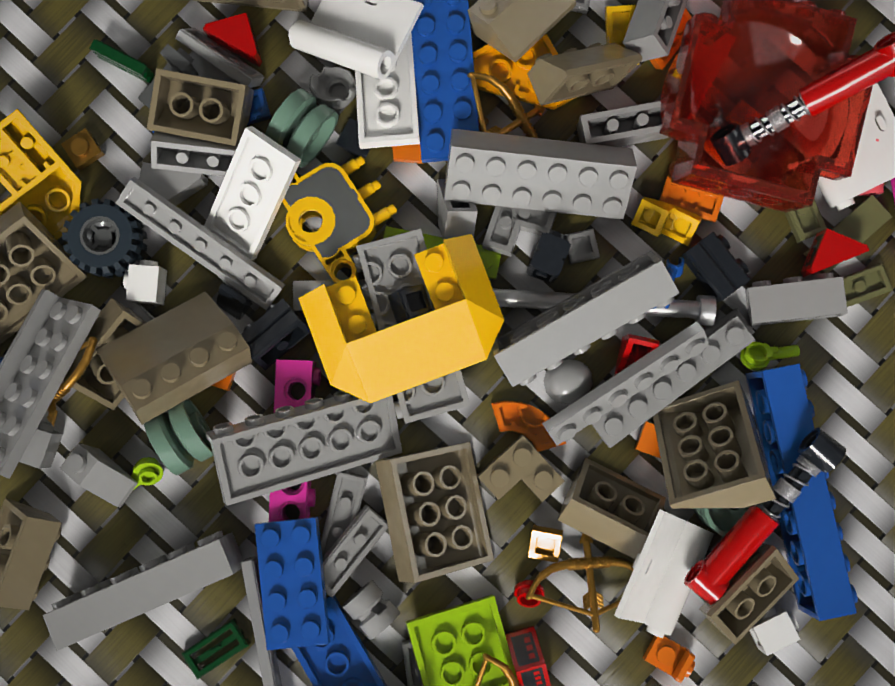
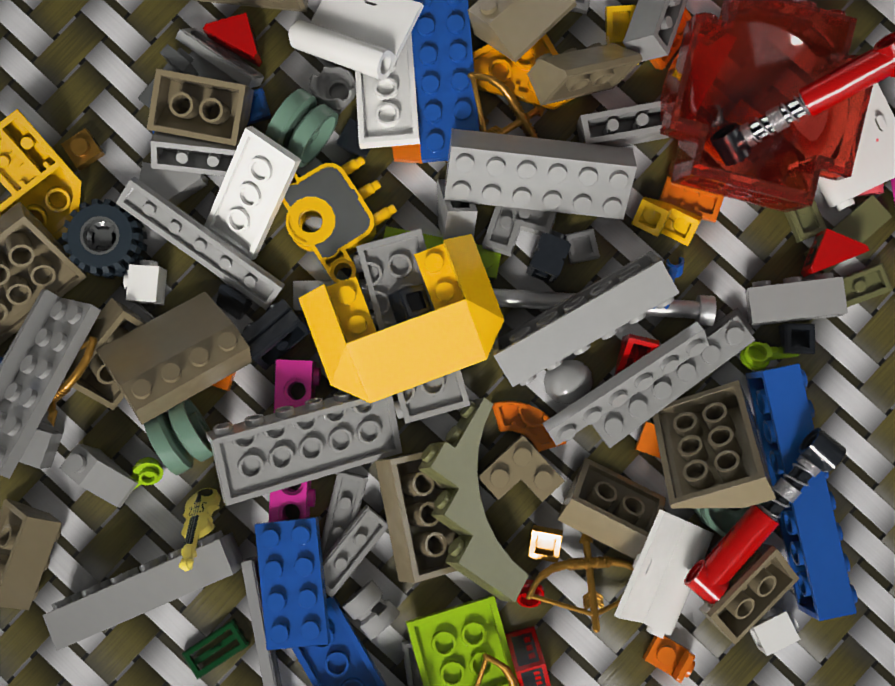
dark green tile [89,39,155,84] -> none
black brick [680,231,751,303] -> none
none -> light yellow piece [179,488,221,572]
none -> olive arch [418,397,529,602]
none -> black slope [779,323,815,354]

